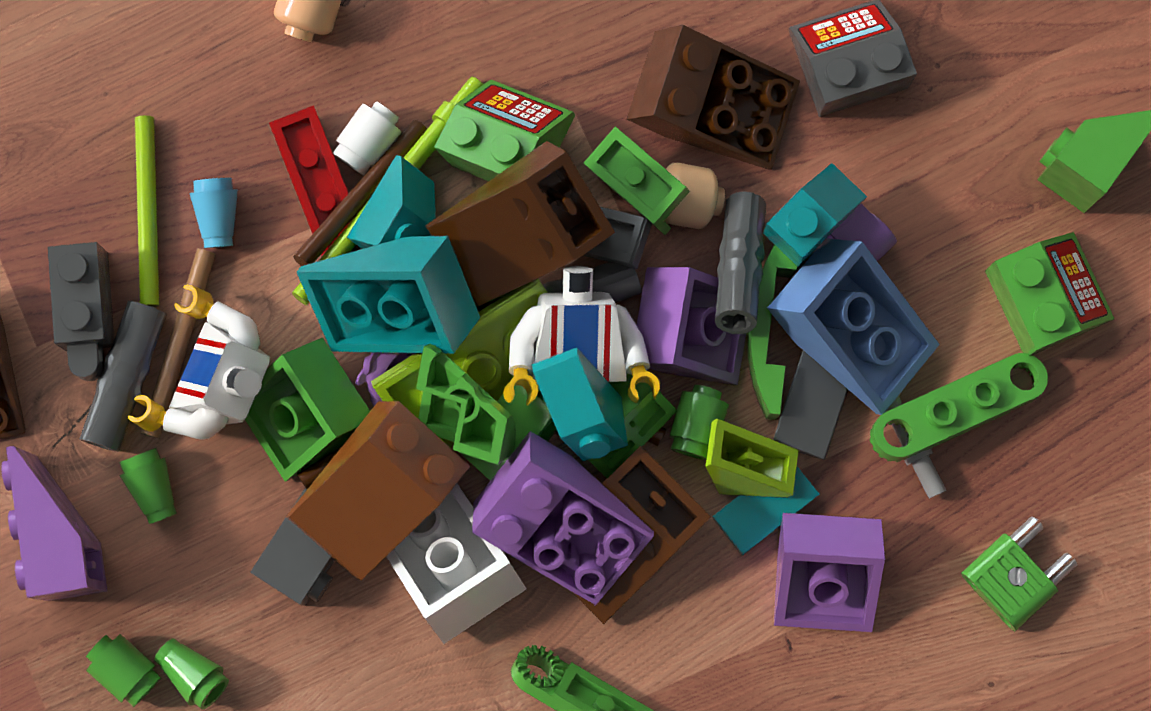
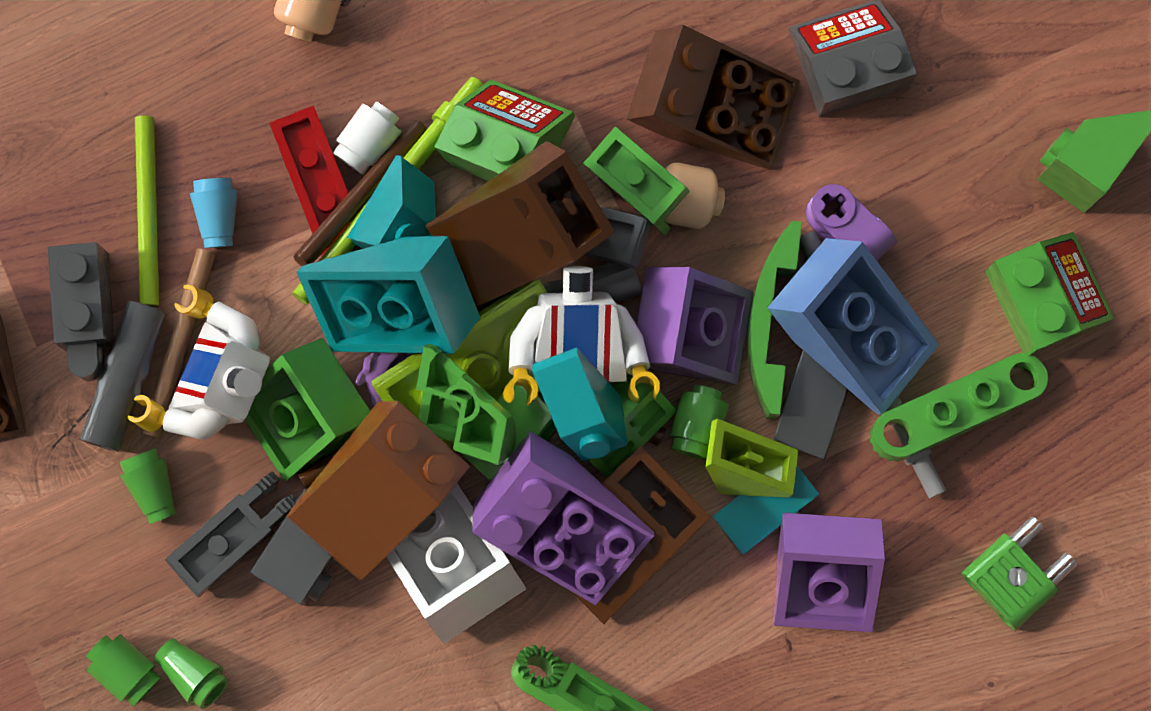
medium lavender slope [1,446,107,601] -> none
dark grey axle [715,192,766,334] -> none
teal slope [763,163,867,267] -> none
none -> dark grey hinge [165,472,297,597]

